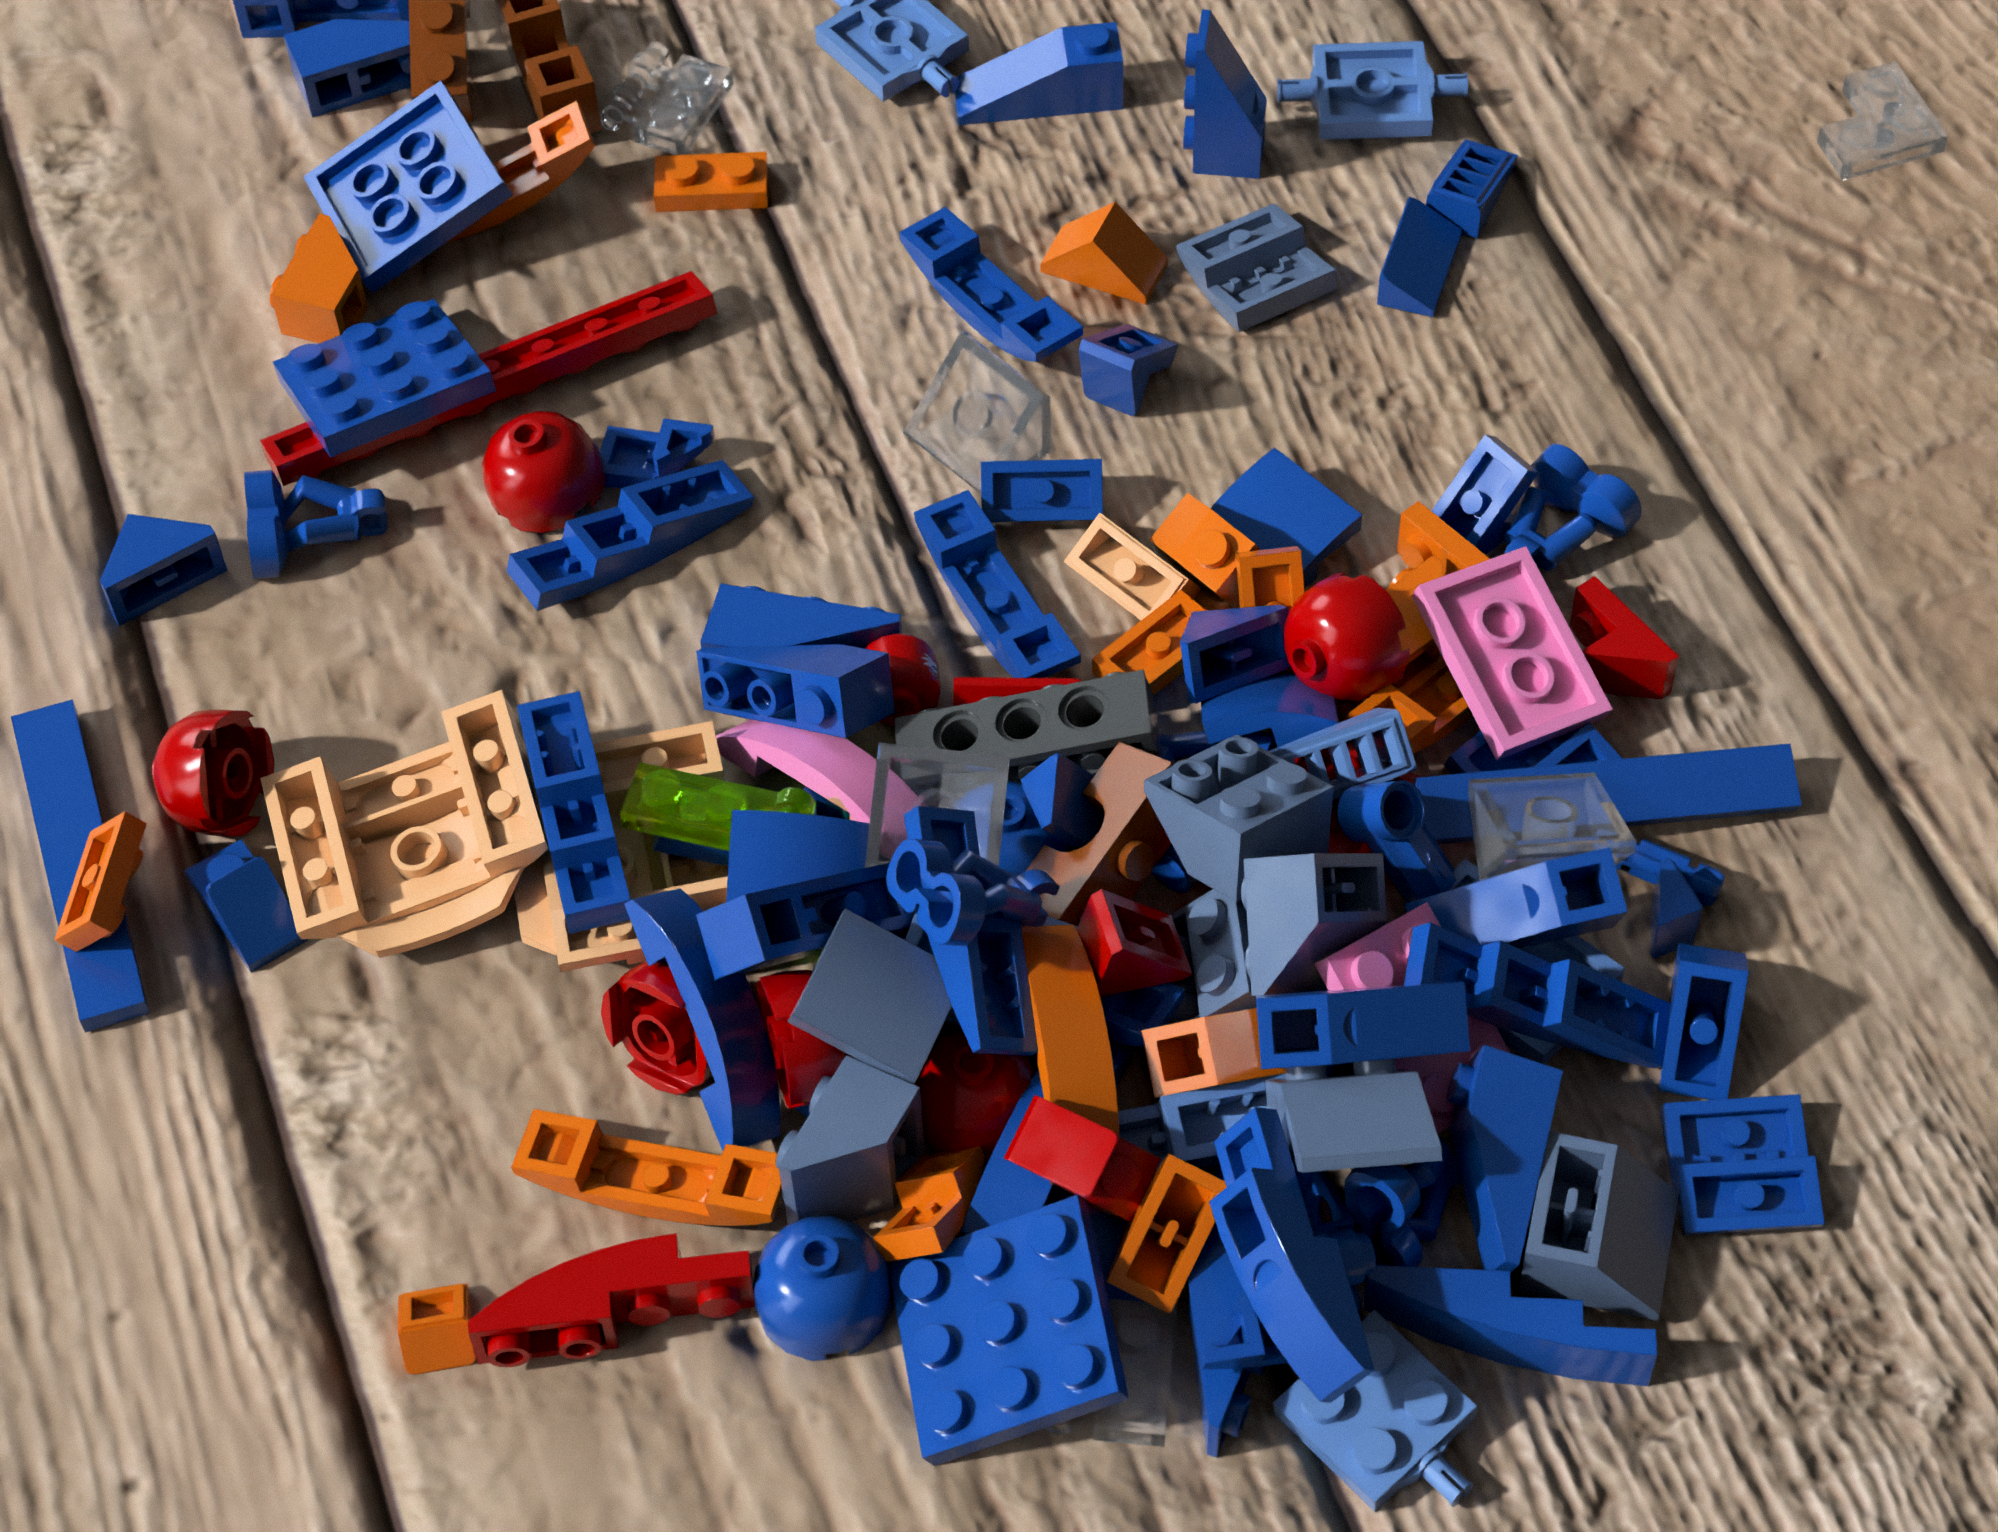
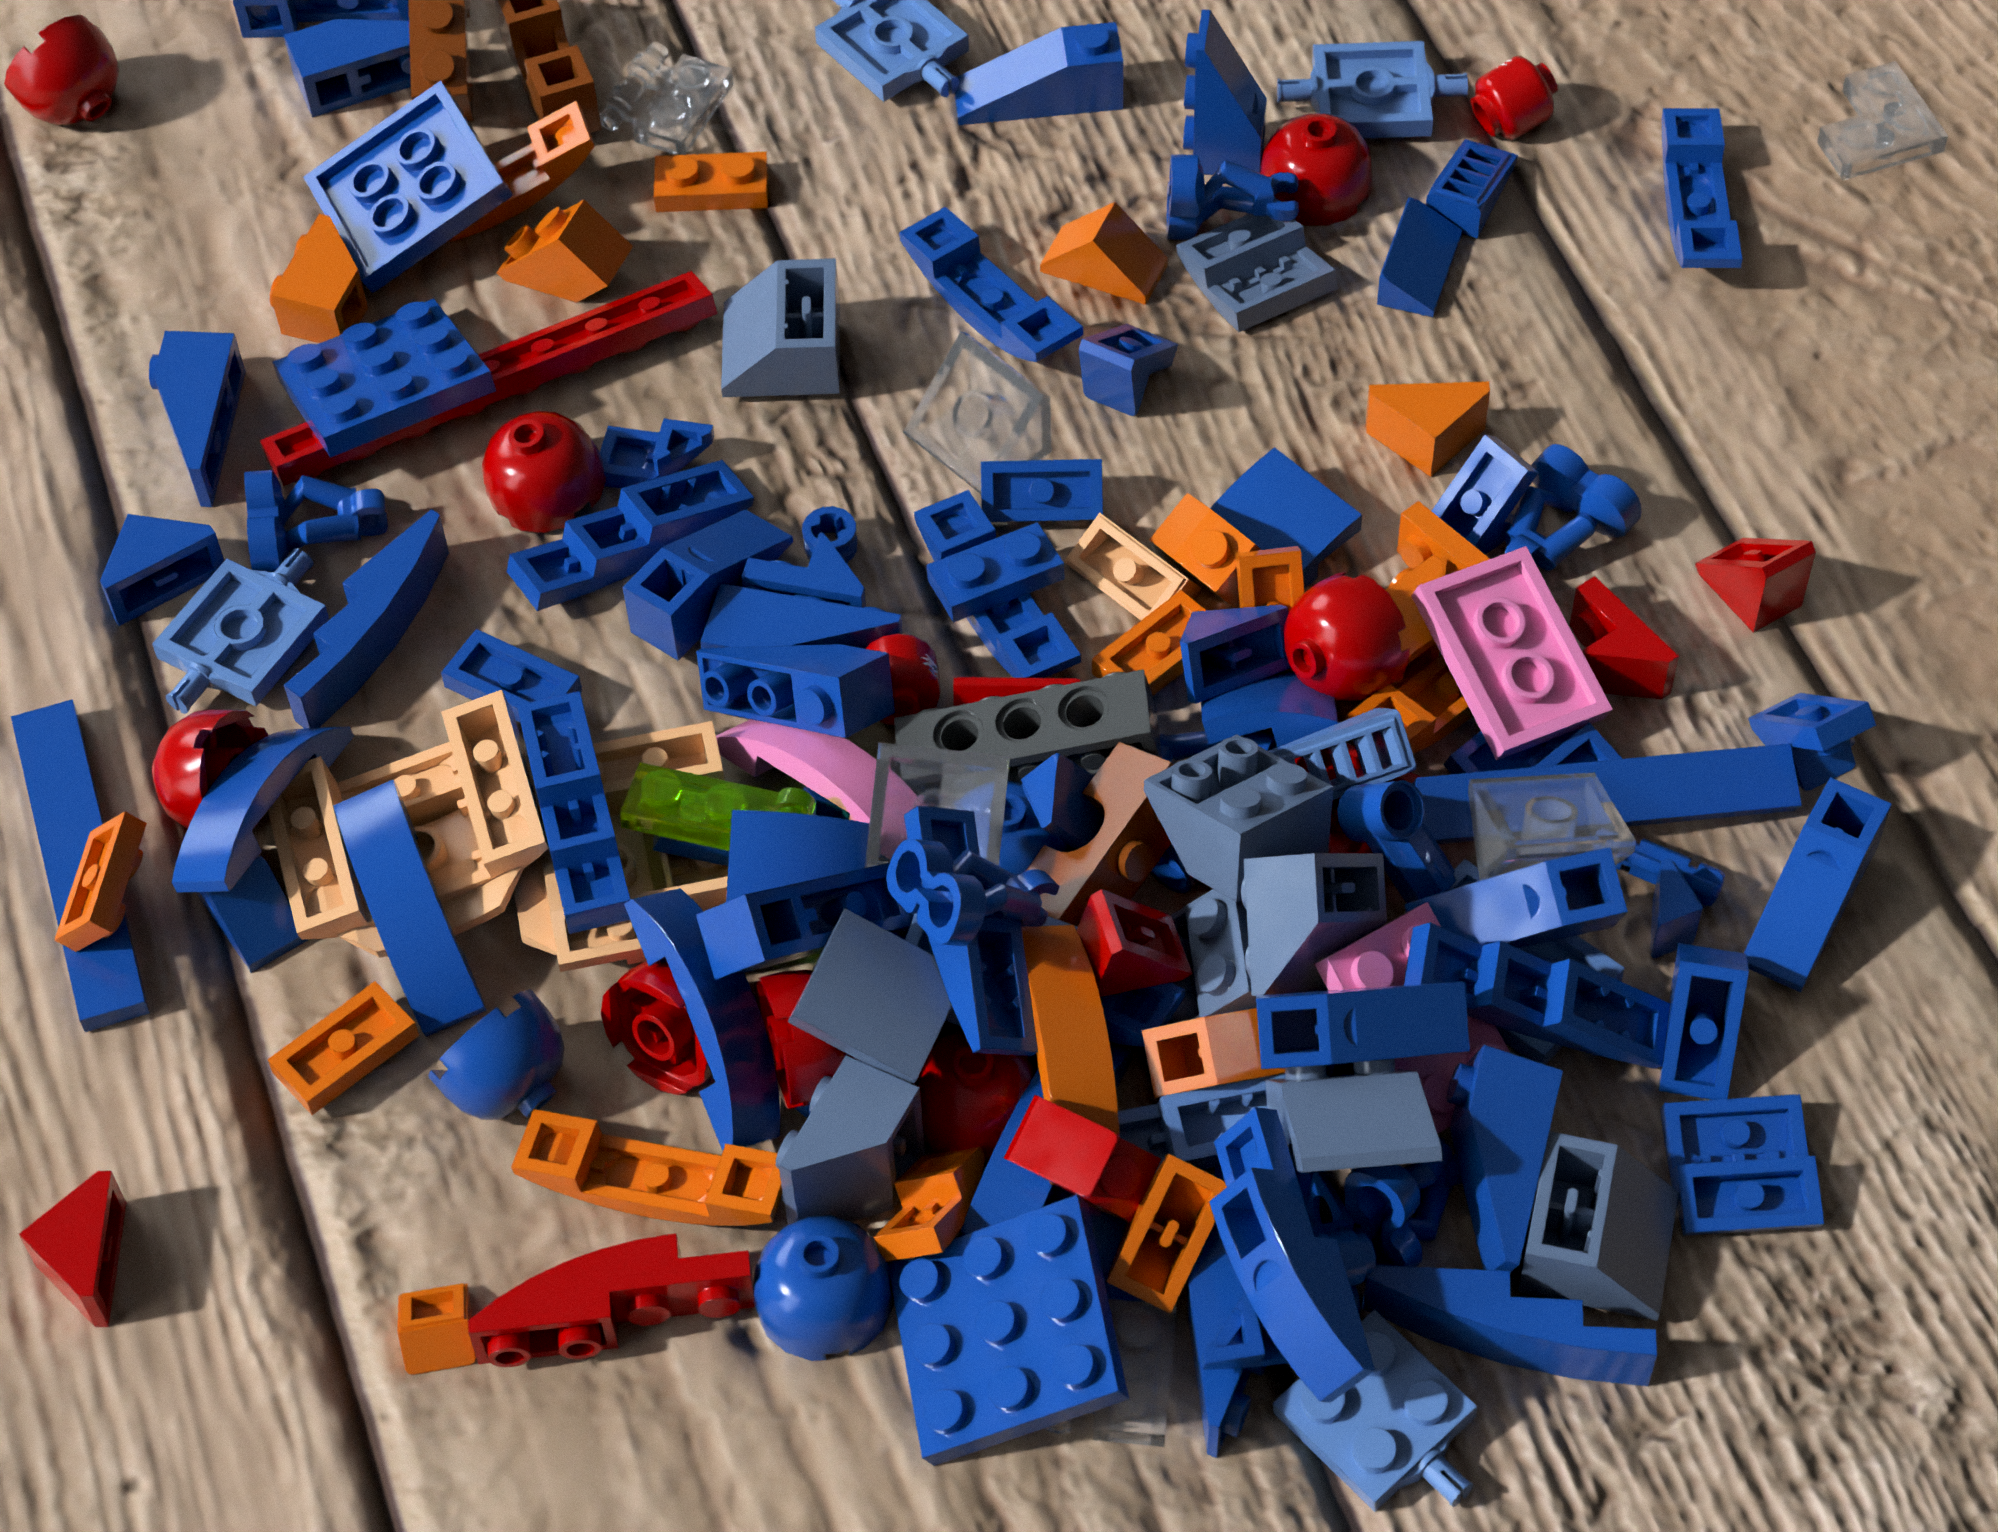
none -> red cylinder [4,14,119,125]
none -> red slope [19,1171,127,1327]
none -> blue slope [149,331,246,507]
none -> medium blue plate [152,548,330,714]
none -> blue slope [172,726,354,893]
none -> orange plate [267,981,419,1115]
none -> blue slope [284,509,449,728]
none -> blue slope [333,779,487,1037]
none -> blue cylinder [428,989,565,1120]
none -> blue plate [441,629,582,722]
none -> orange slope [497,200,633,303]
none -> blue slope [622,509,793,661]
none -> sand blue slope [721,258,840,397]
none -> blue slope [741,532,866,608]
none -> blue bush [802,506,858,563]
none -> blue plate [926,522,1065,623]
none -> blue piece [1166,154,1299,240]
none -> red cylinder [1260,113,1372,226]
none -> orange slope [1366,381,1490,477]
none -> red head [1471,56,1558,140]
none -> blue slope [1662,108,1742,268]
none -> red slope [1695,538,1816,633]
none -> blue slope [1744,777,1892,993]
none -> blue slope [1748,693,1876,790]

